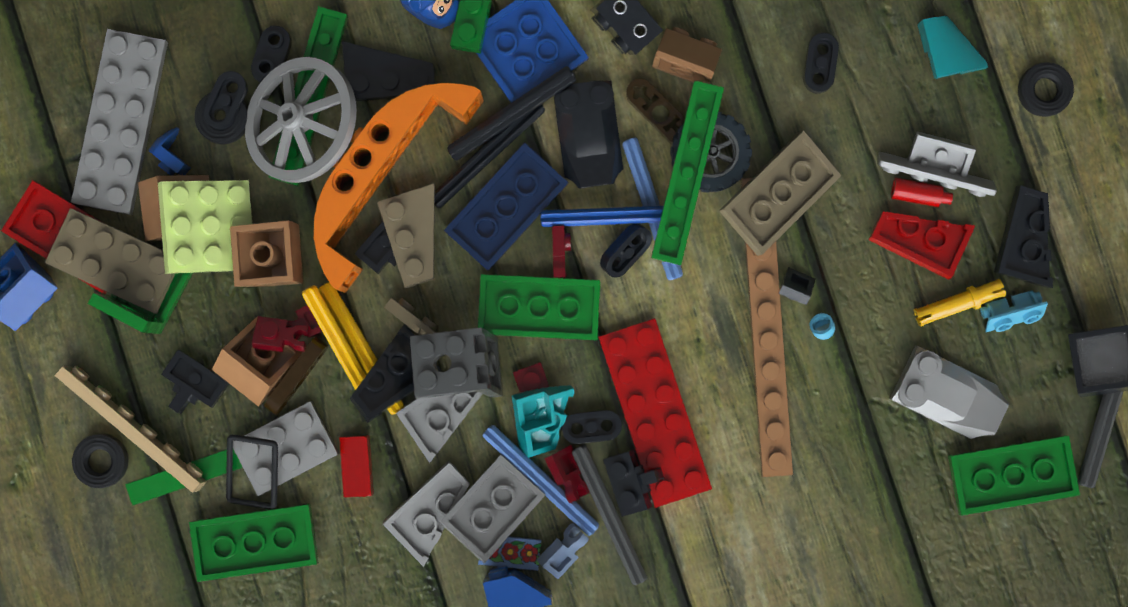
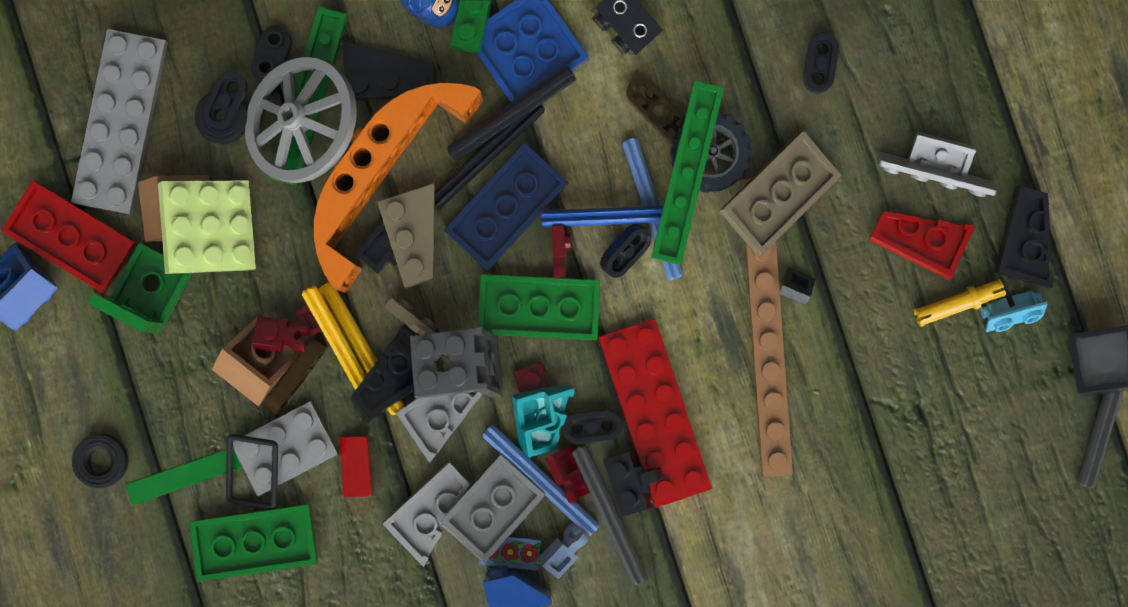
dark tan plate [45,208,175,313] -> none
tan plate [55,366,207,493] -> none
blue plate [148,127,191,176] -> none
black hinge [161,349,229,414] -> none
medium nougat slope [230,220,303,287] -> none
black slope [553,81,623,189] -> none
medium nougat slope [652,27,722,84] -> none
medium azure hinge [809,313,835,340] -> none
light grey slope [890,346,1009,439] -> none
red cylinder [891,177,953,207] -> none
teal slope [917,16,988,79] -> none
green plate [948,435,1080,516] -> none
black tyre [1018,62,1074,117] -> none

